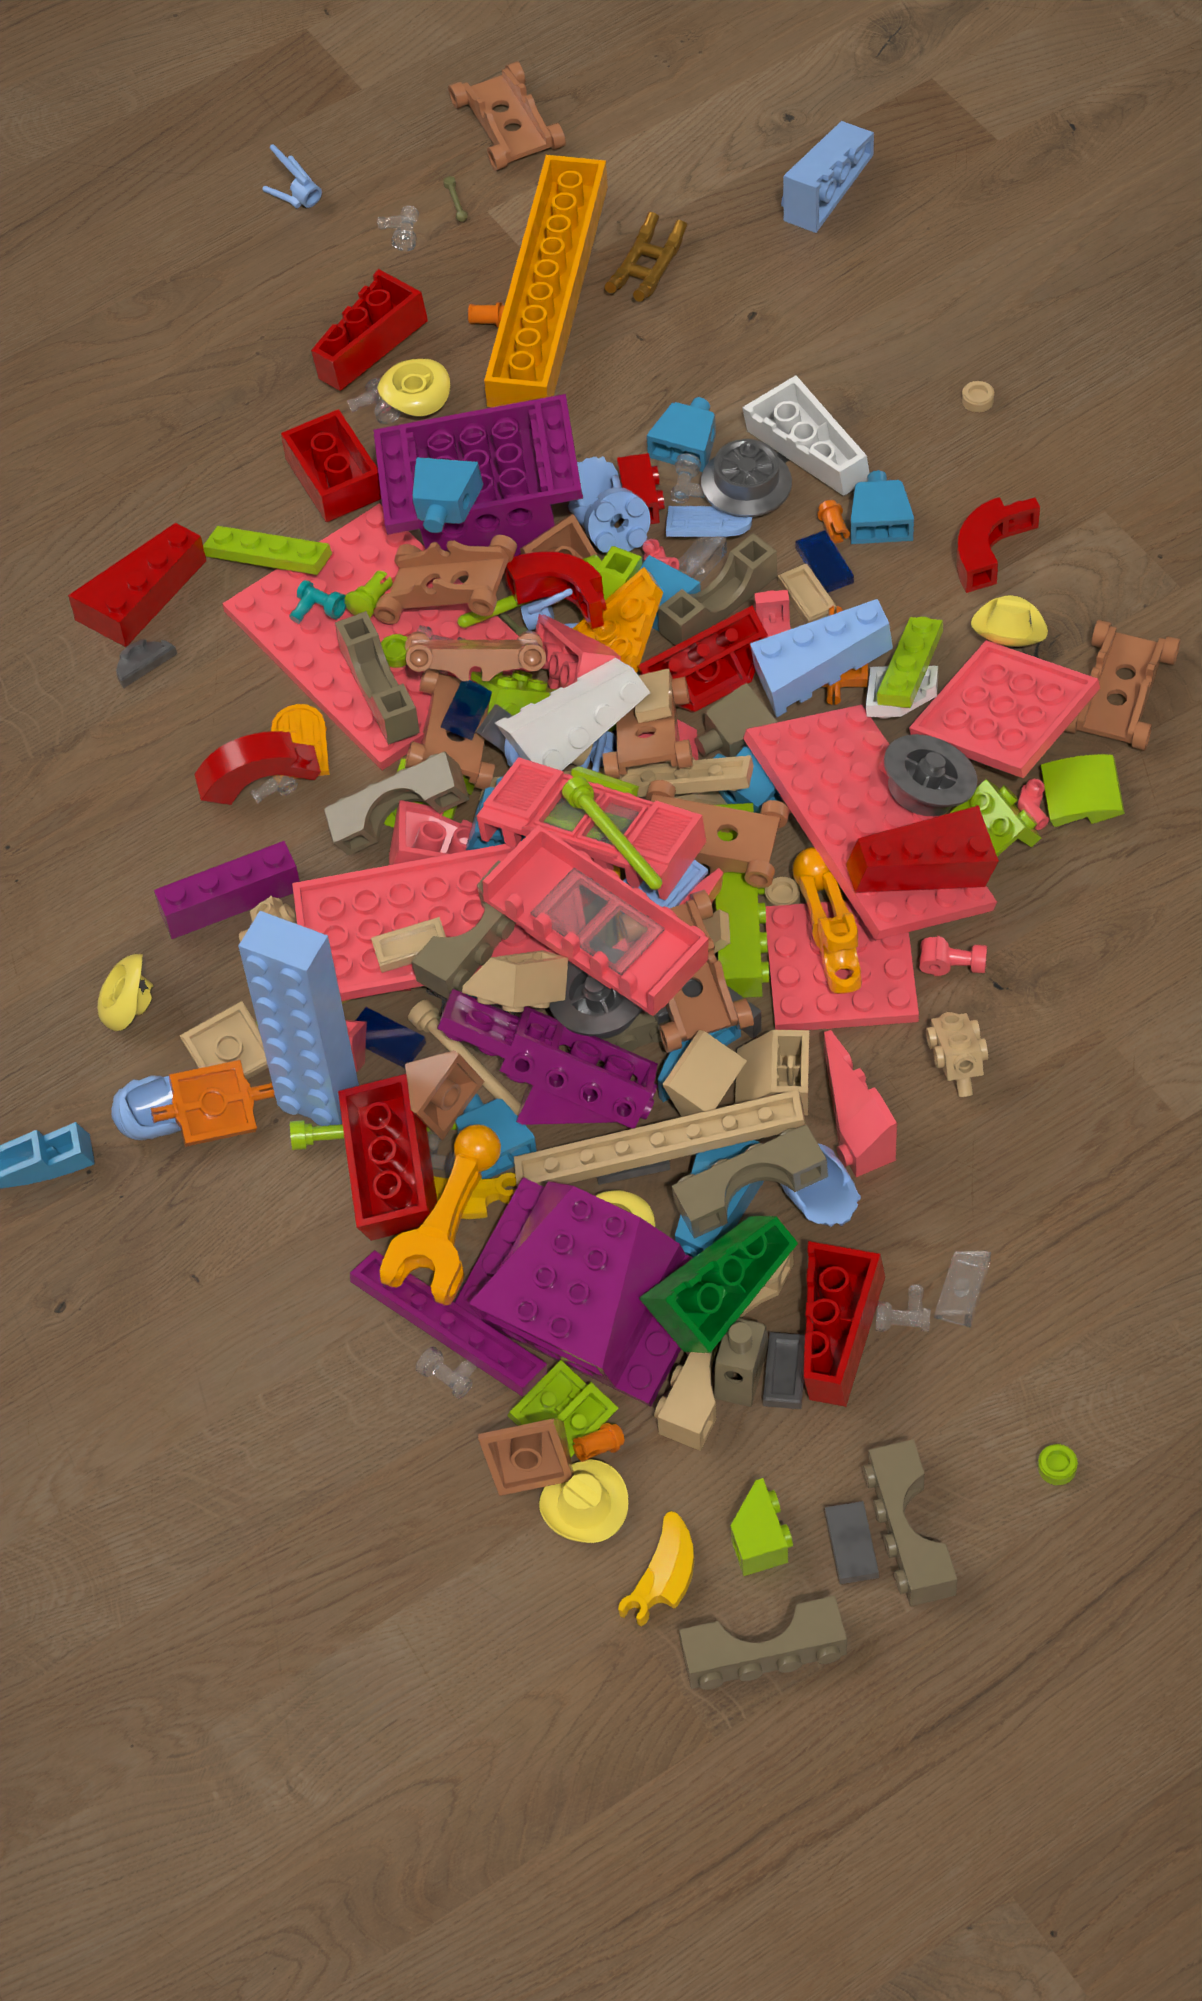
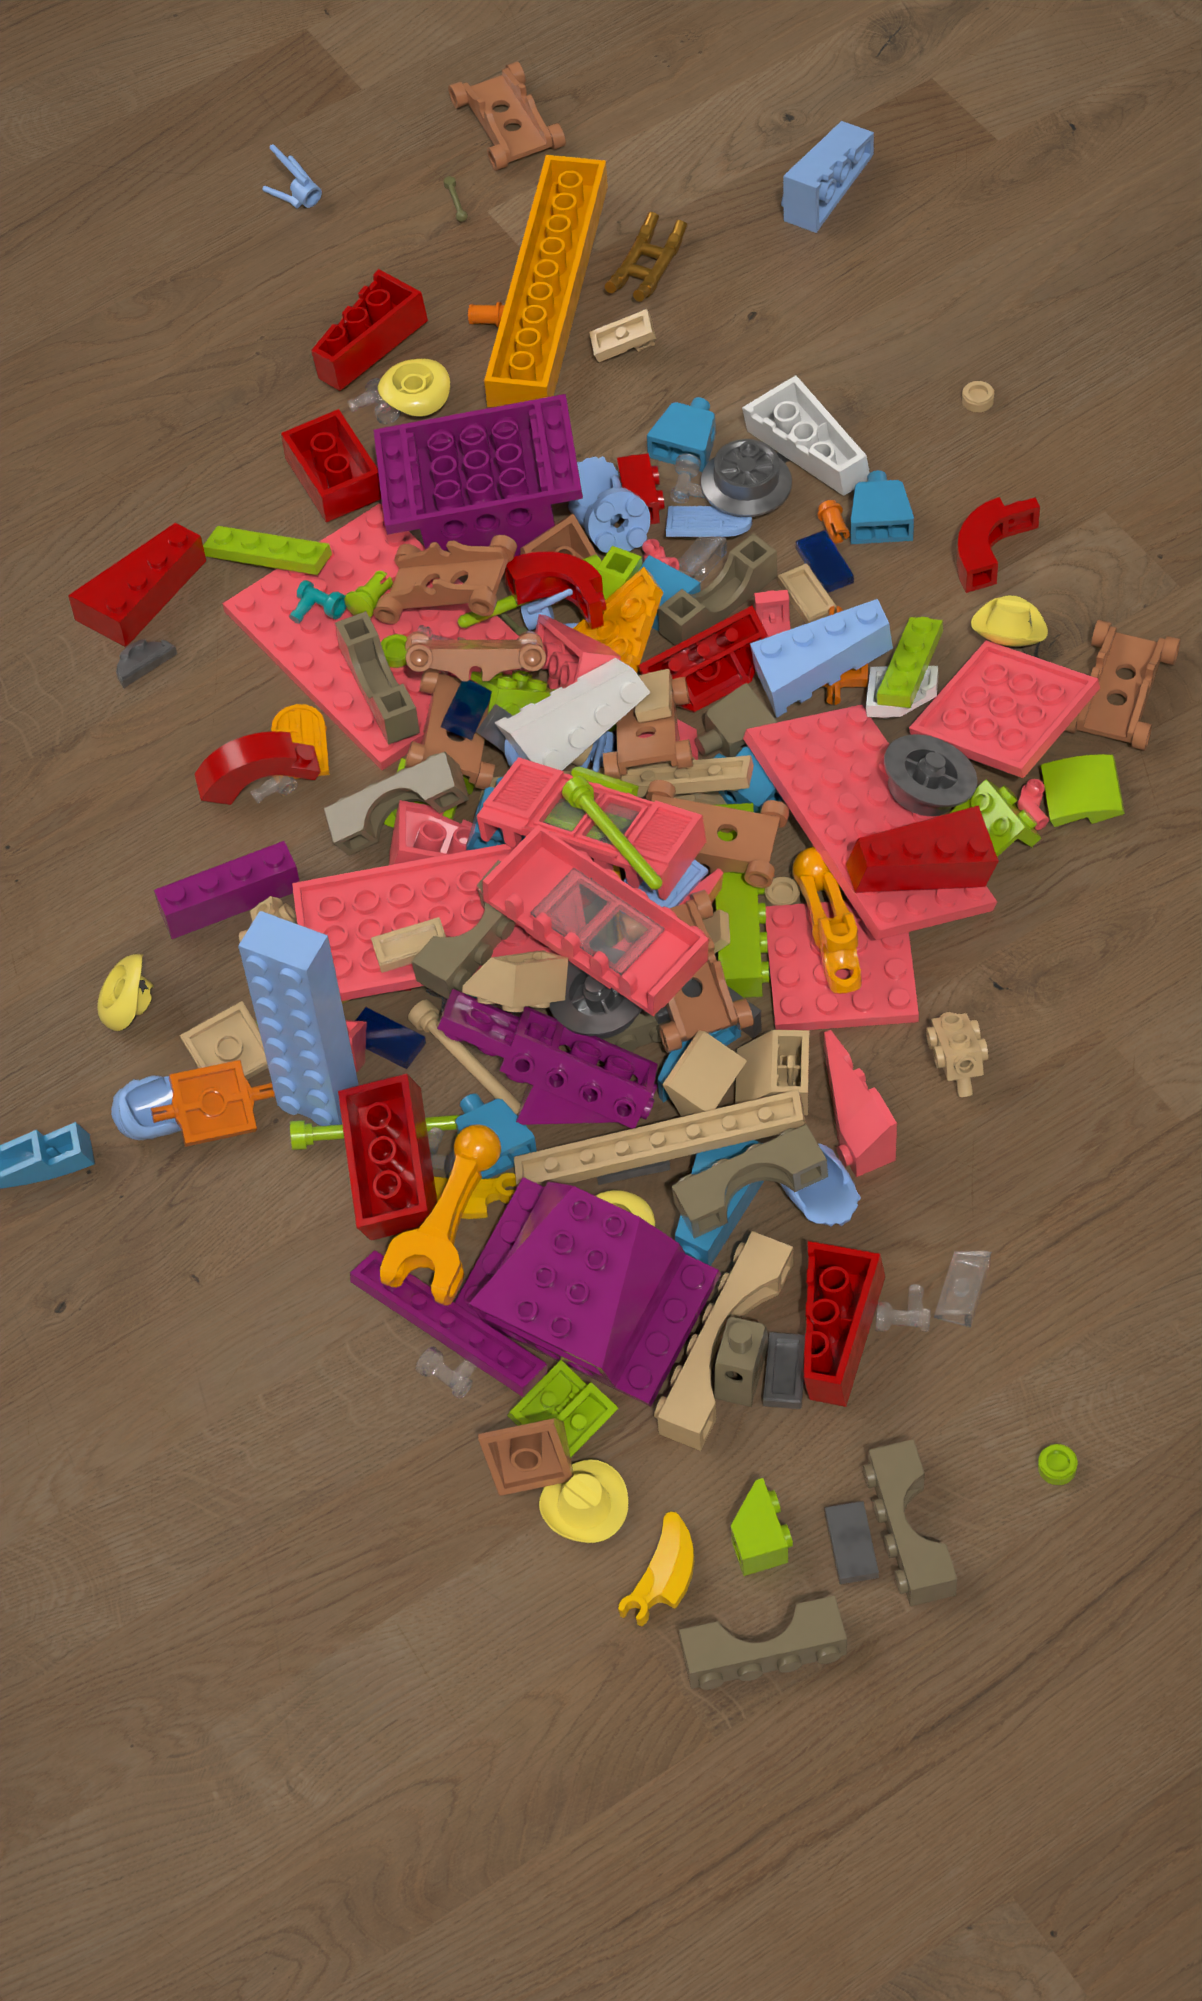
clear piece [377,206,419,251] -> none
nougat slope [405,1050,485,1141] -> none
dark azure torso [413,457,483,533] -> none
orange pin [573,1423,625,1462] -> none
green wedge [639,1216,798,1353] -> none
coral leg [919,936,987,976] -> none
none -> tan hinge [589,309,656,362]

